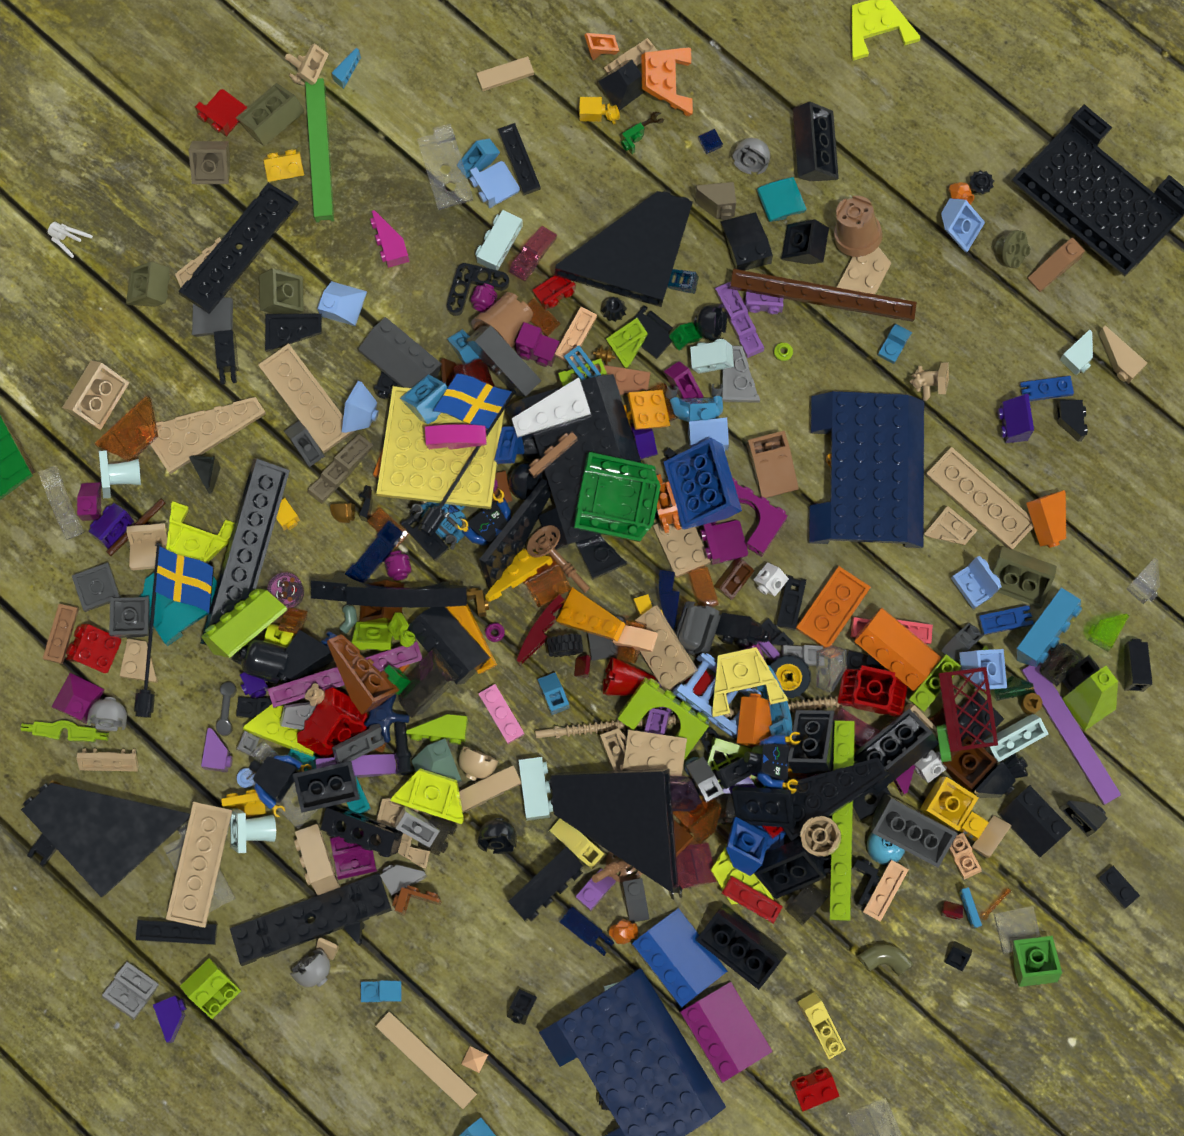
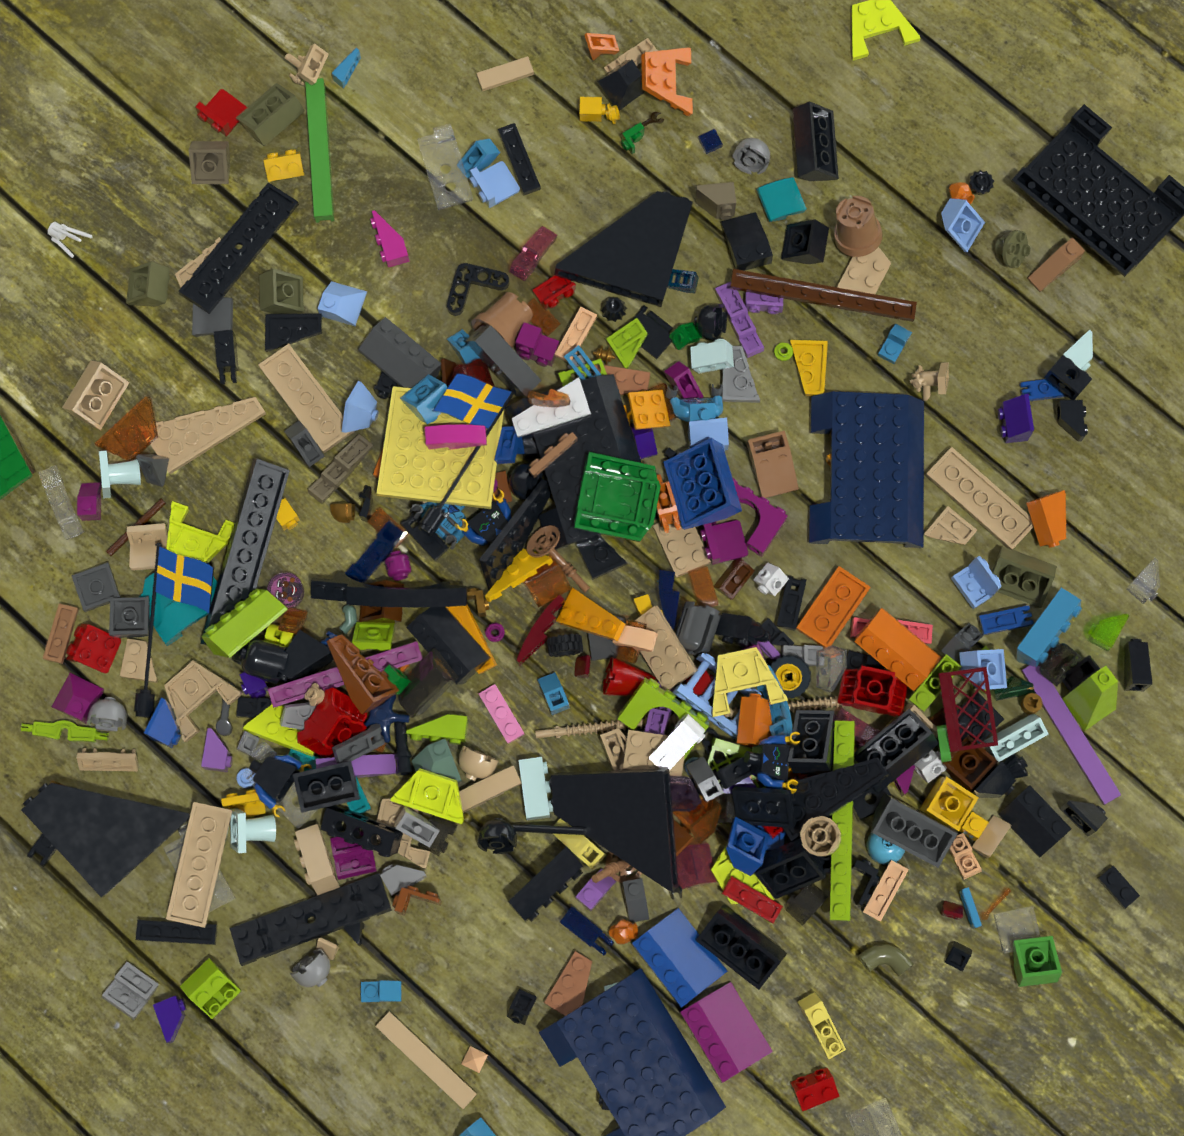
dark purple slope [88,503,134,549] -> none
pearl dark grey slope [189,456,221,494] -> none
lime plate [388,612,415,647] -> none
magenta head [470,283,498,312] -> none
light aqua brick [475,210,523,271] -> none
tan slope [1099,326,1147,384] -> none
none -> dark grey slope [136,454,169,487]
none -> blue slope [144,698,181,749]
none -> tan wing [164,661,243,742]
none -> black bar [511,824,587,835]
none -> clear orange slope [527,389,571,407]
none -> nougat wing [544,951,592,1016]
none -> white door [648,714,705,769]
none -> yellow wing [790,340,828,396]
none -> black brick [1044,355,1092,400]

